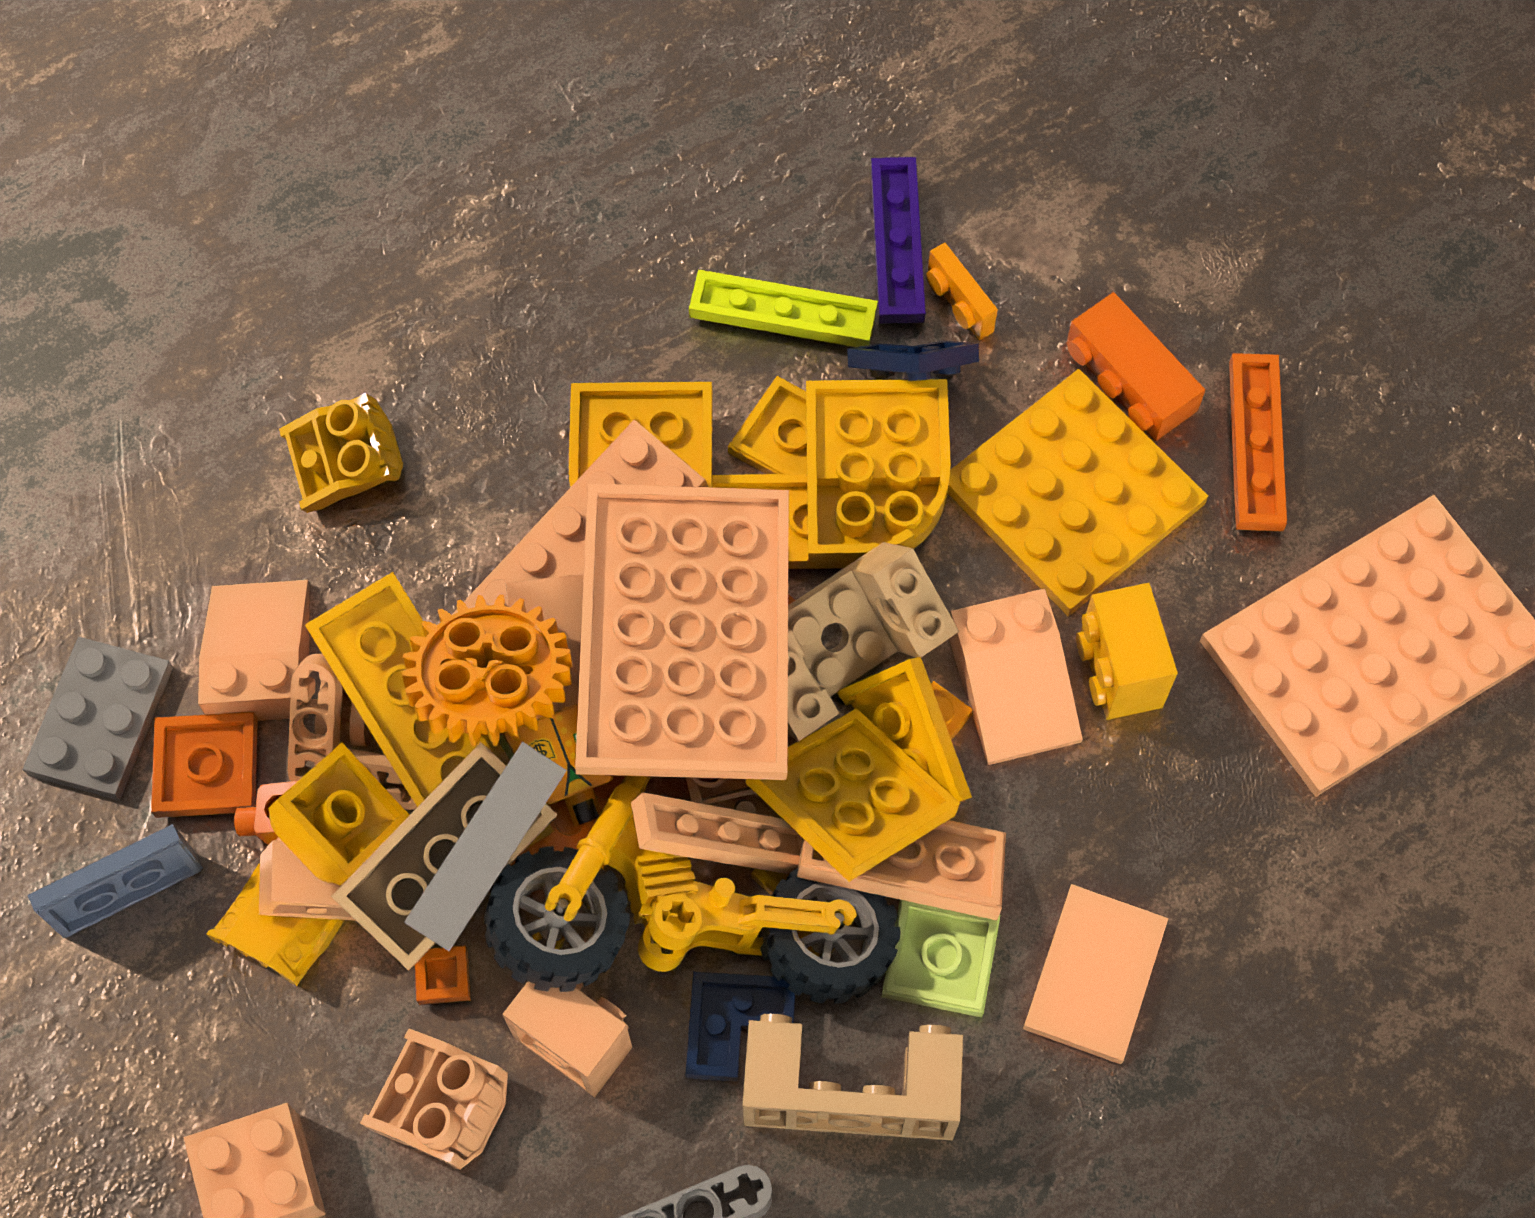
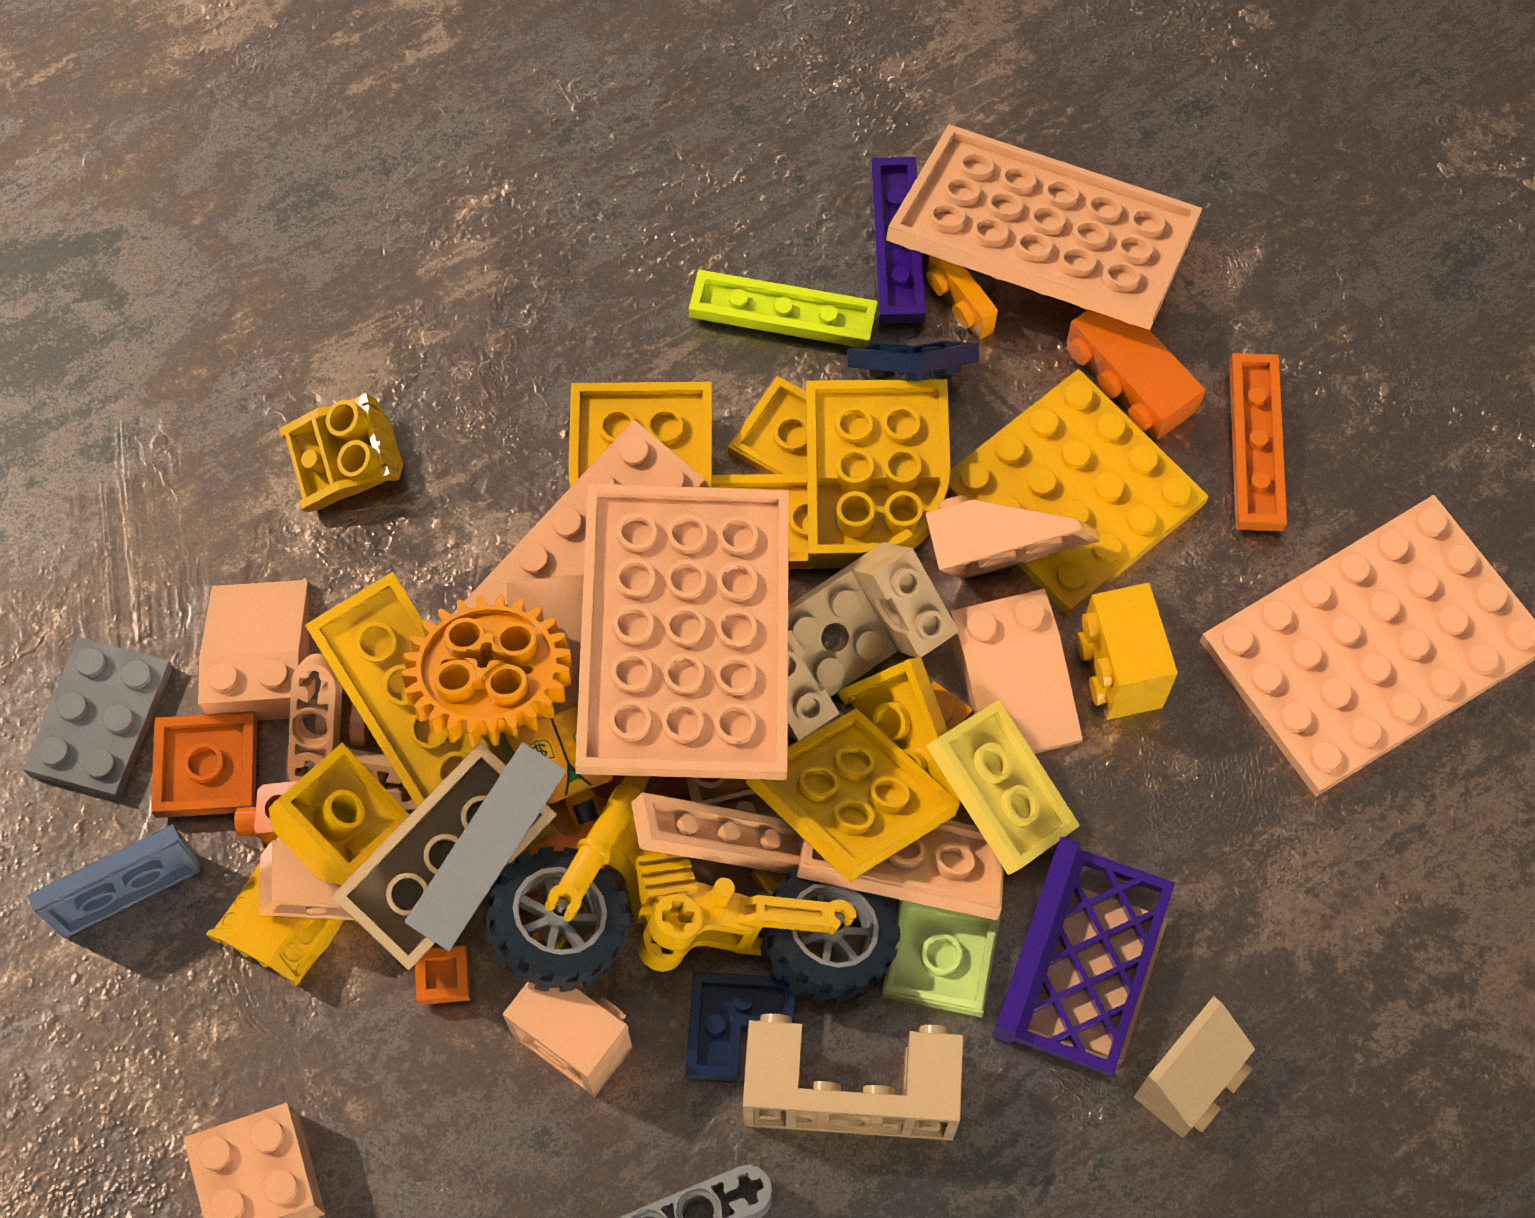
light nougat slope [360,1029,508,1170] -> none
none -> light nougat plate [886,124,1202,330]
none -> light nougat slope [925,496,1101,580]
none -> light yellow plate [926,699,1080,875]
none -> dark purple fence [992,837,1175,1076]
none -> tan slope [1134,996,1255,1138]

